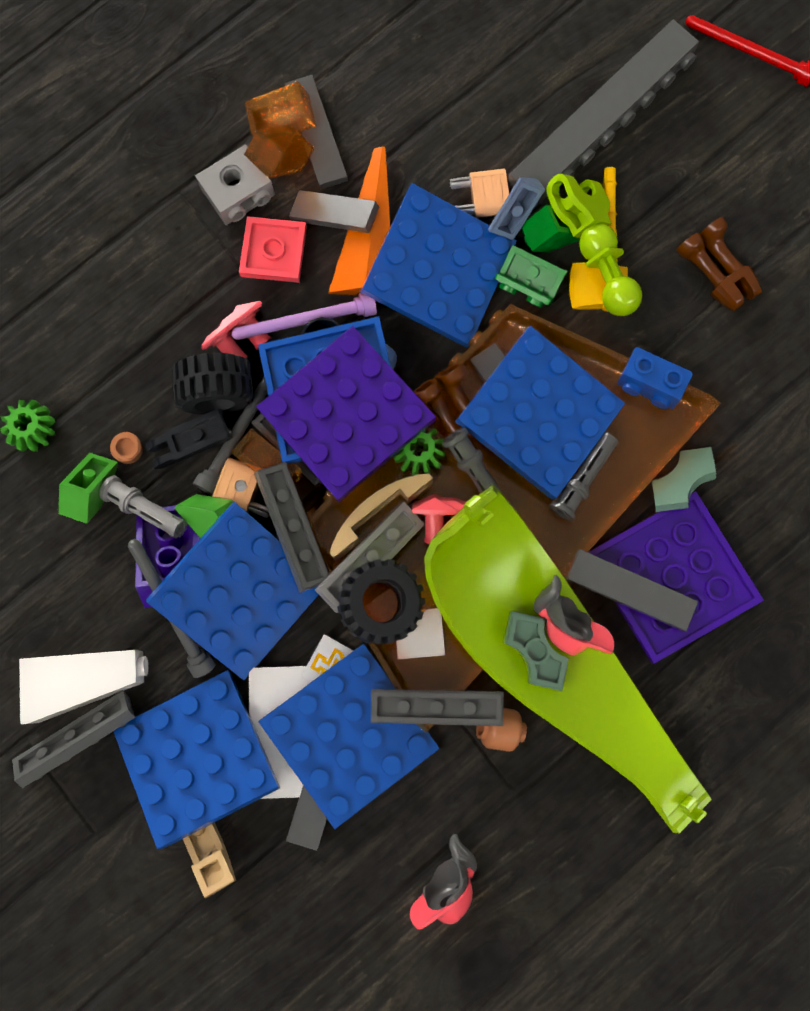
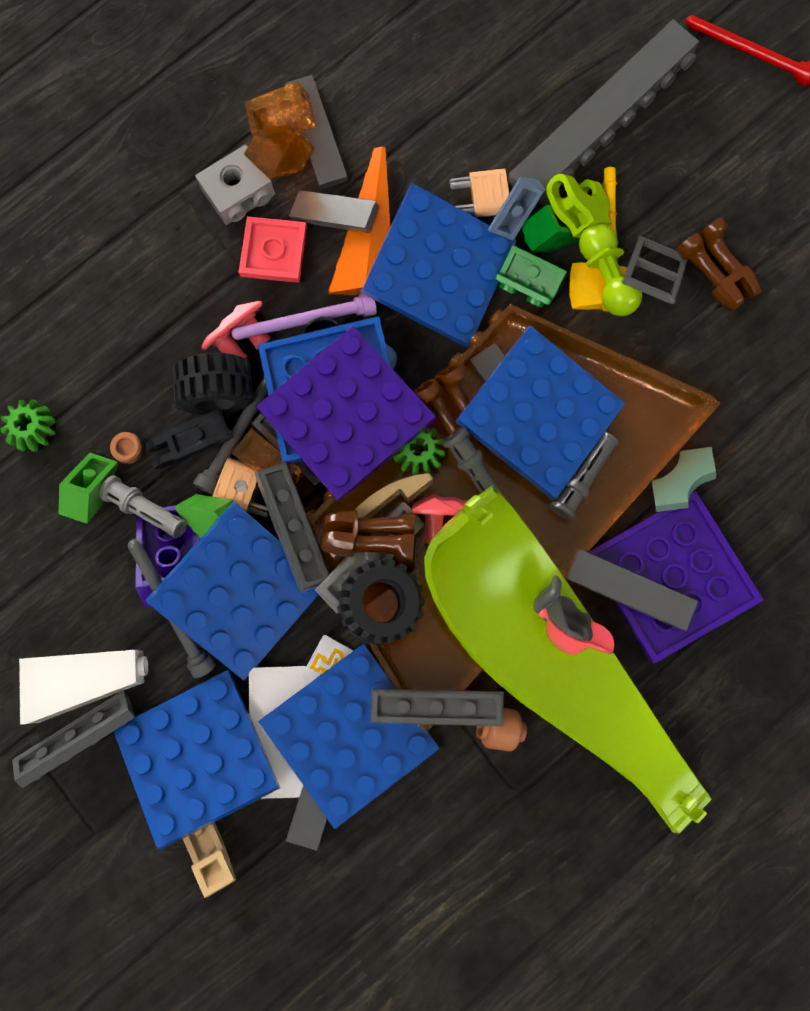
white sticker [394,608,445,659] -> none
dark grey hair [410,834,477,930] -> none
sand green tile [503,611,569,691] -> none
blue bracket [617,347,693,410] -> none
none -> reddish brown piece [322,510,415,570]
none -> dark grey window [622,236,688,304]

